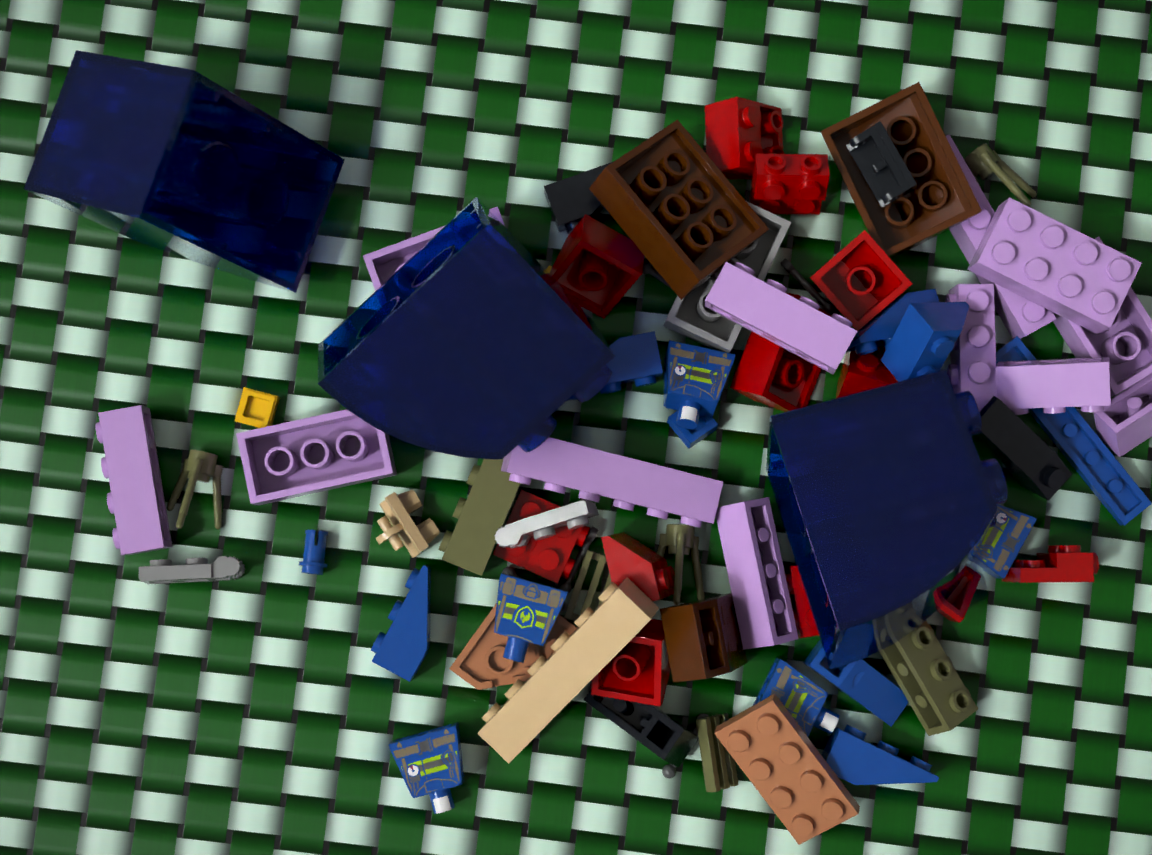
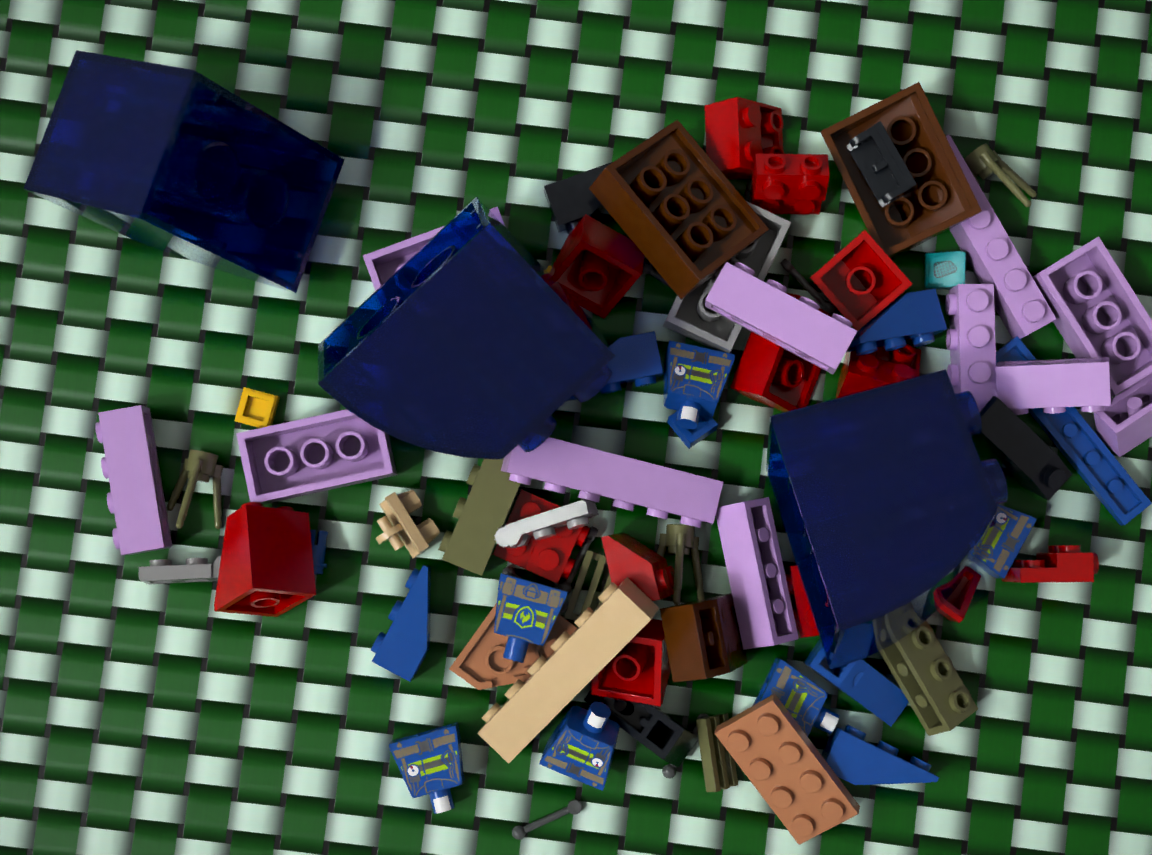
blue slope [881,302,970,388] -> none
lavender brick [967,197,1142,334] -> none
none -> red slope [214,502,316,617]
none -> dark grey hinge [512,799,582,840]
none -> blue torso [539,702,620,791]
none -> teal slope [925,251,966,290]

